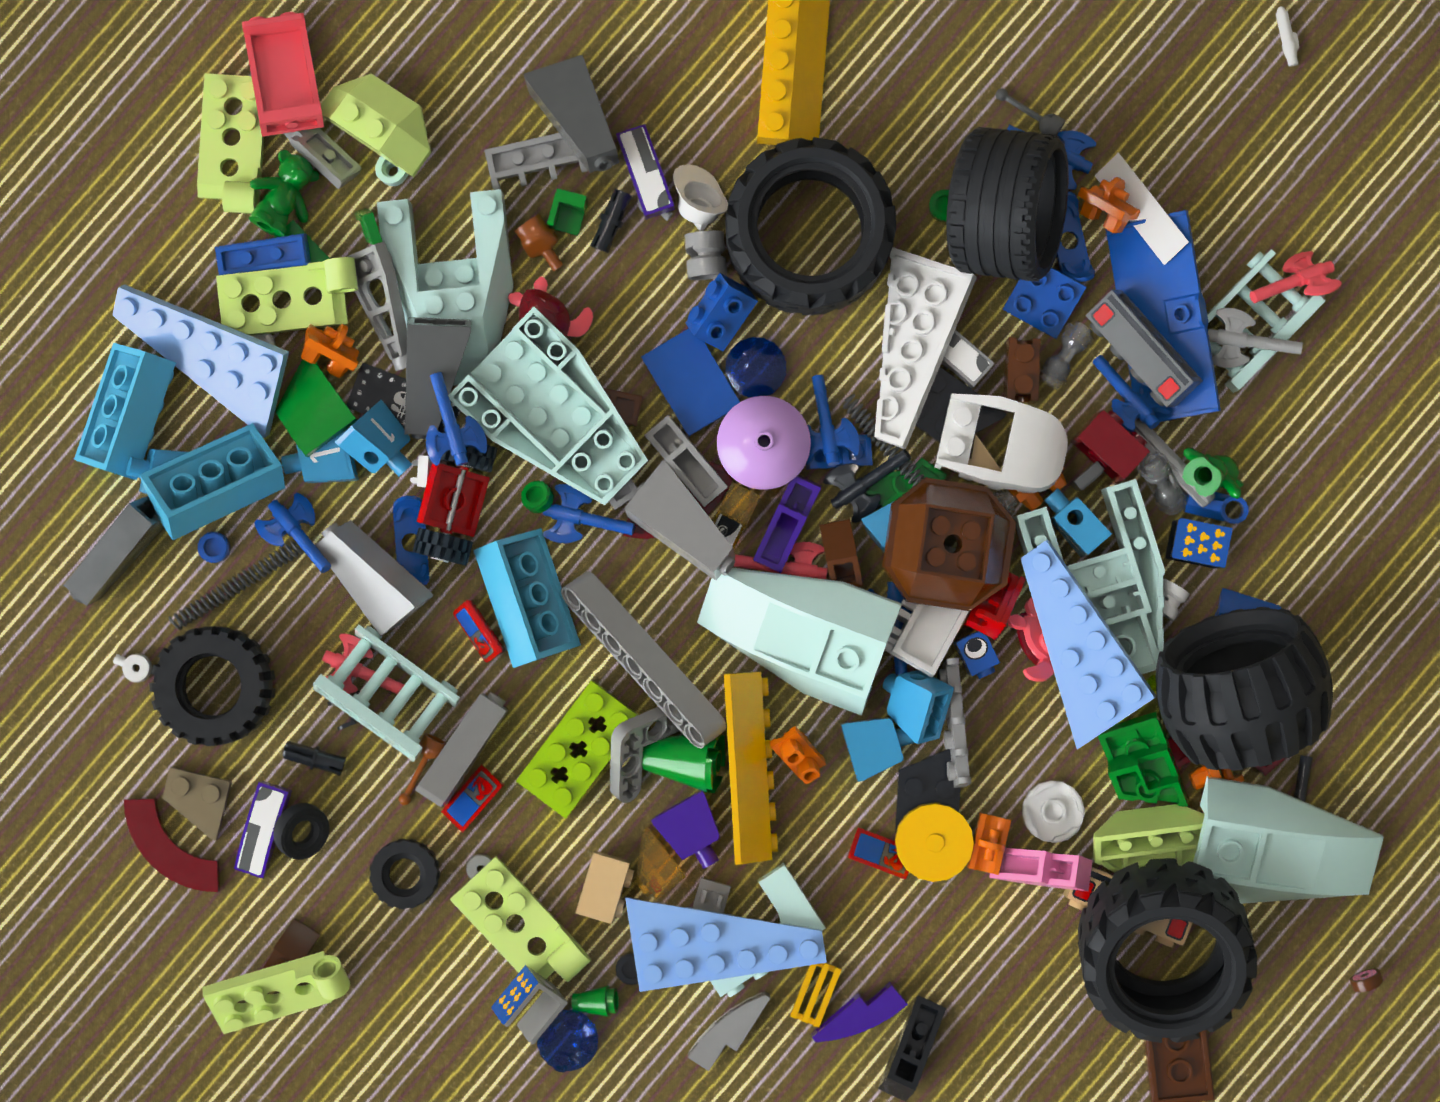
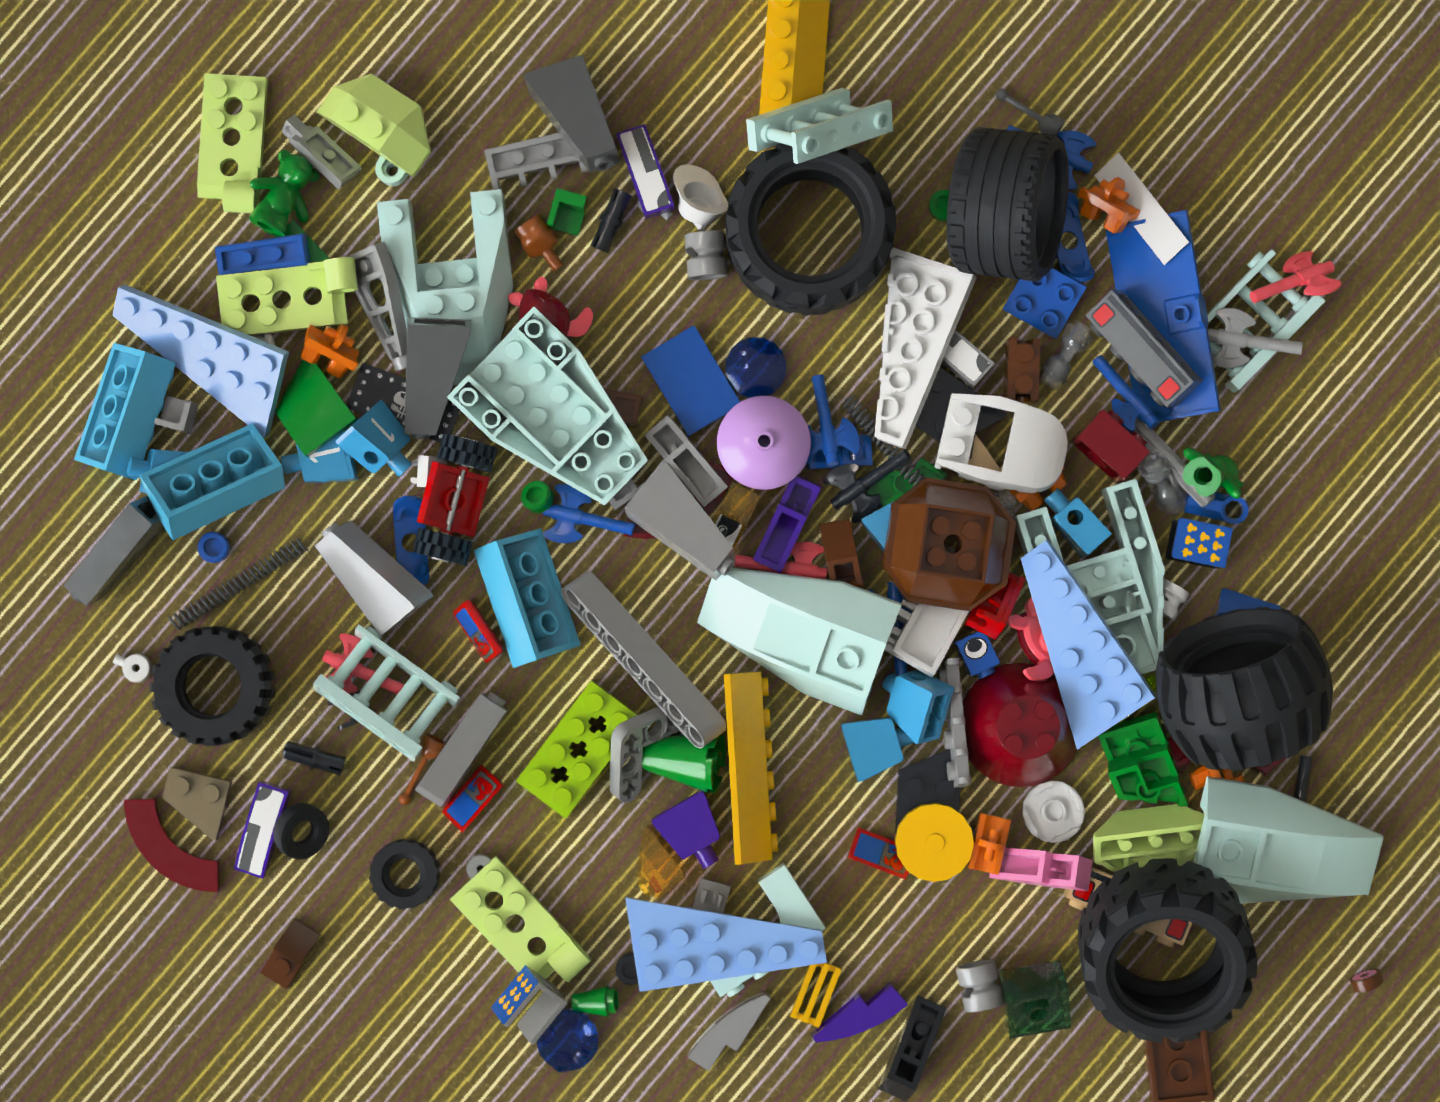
yellowish green hinge [202,951,350,1034] -> none
coral panel [242,12,324,137] -> none
blue piece [254,493,331,573] -> none
green tile [355,208,383,245] -> none
blue piece [426,372,487,466] -> none
tan brick [576,851,635,924] -> none
blue brick [686,273,758,352] -> none
orange hips [769,726,826,784] -> none
dark grey tile [1070,461,1105,491] -> none
white piece [1276,6,1299,67] -> none
none -> light grey panel [154,396,199,434]
none -> light aqua fence [746,88,893,164]
none -> light grey wheel [956,959,1004,1012]
none -> dark red cone [962,663,1077,787]
none -> clear green slope [999,960,1071,1039]

